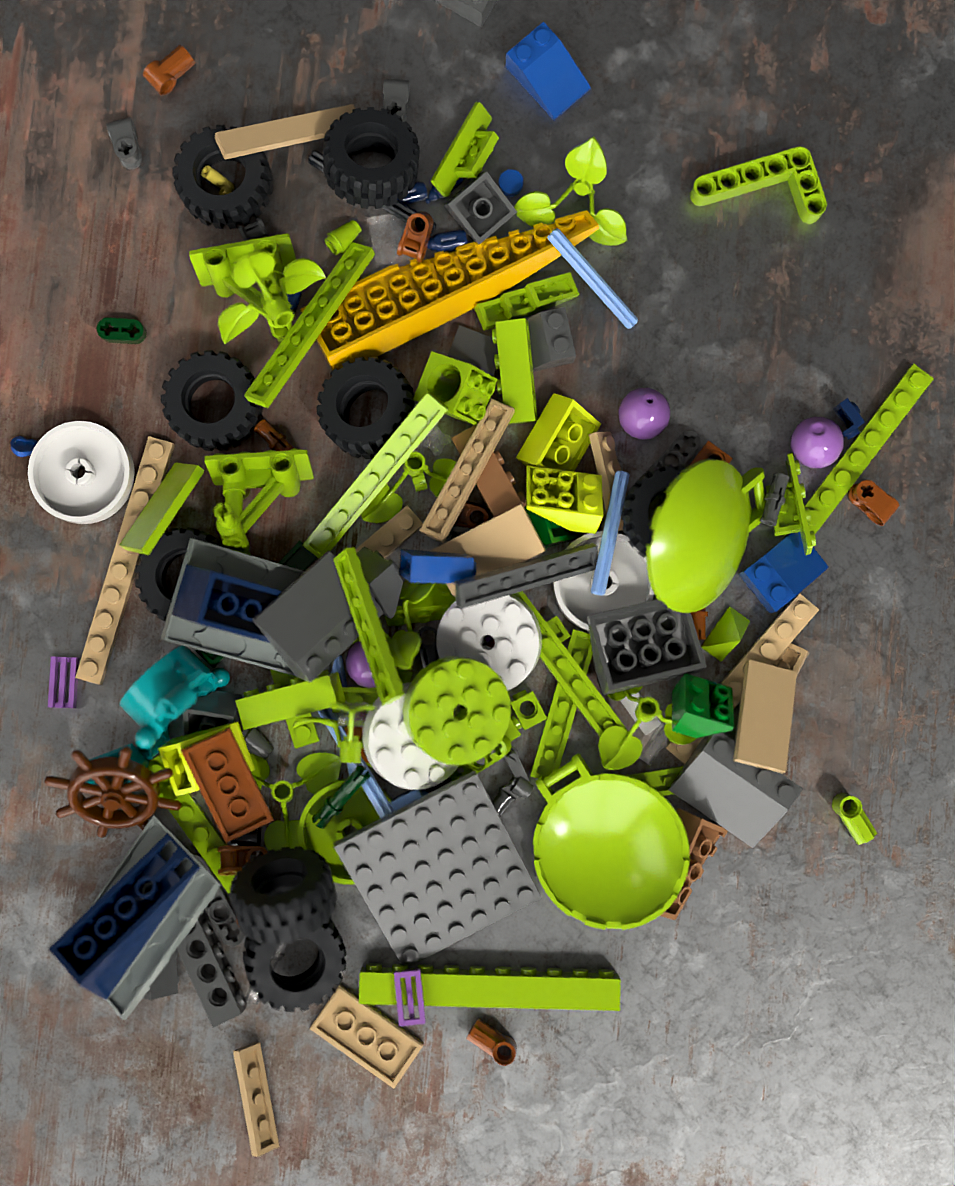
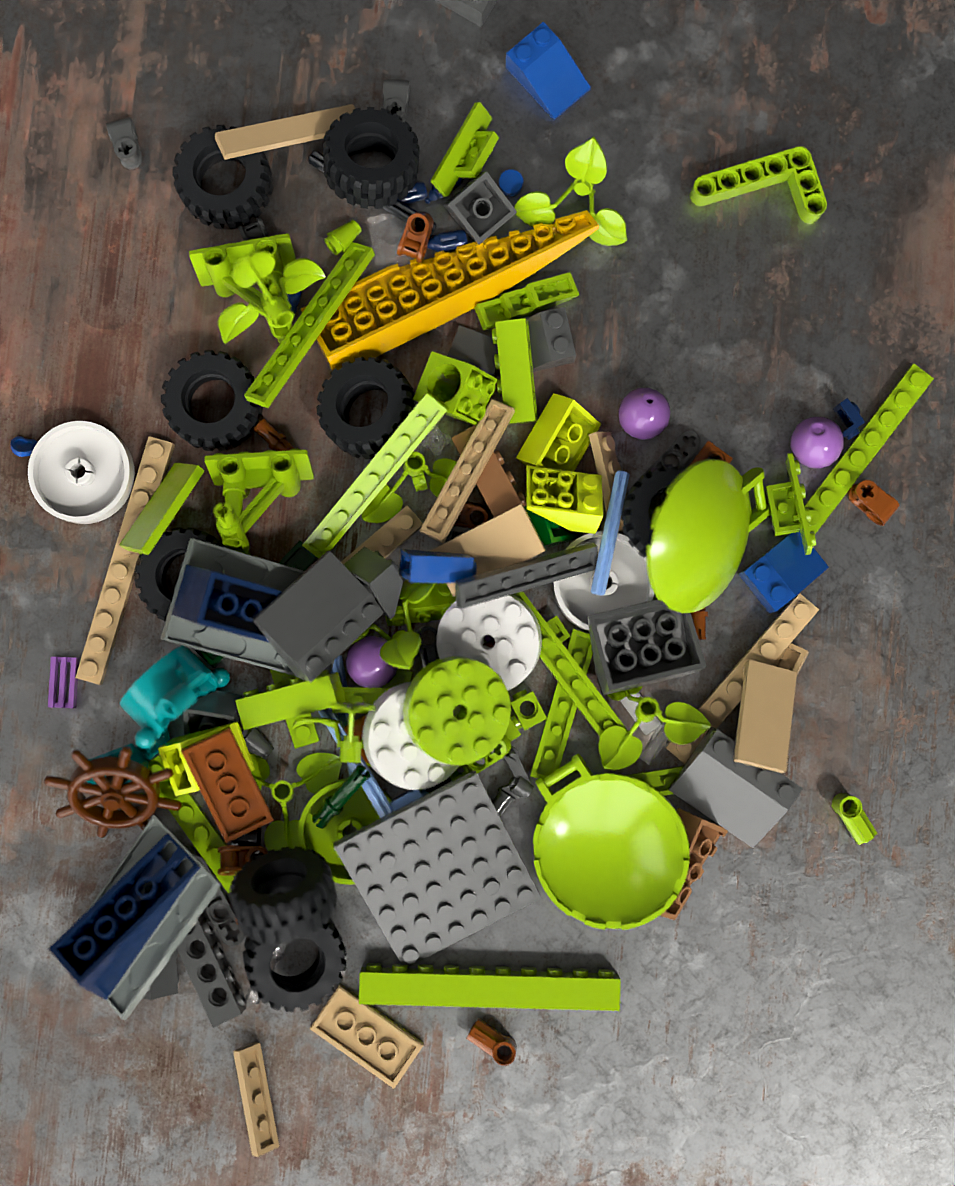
dark green beam [96,317,147,344] -> none
dark orange piece [143,45,195,95] -> none
light yellow arm [201,166,235,195] -> none
lime plate [333,547,405,705] -> none
clear tile [338,703,367,727] -> none
medium lavender tile [394,968,426,1026] -> none
light blue axle [547,228,638,329] -> none
green slope [672,673,734,738] -> none
lime slope [701,606,750,662] -> none
dark grey pin [760,473,790,526] -> none

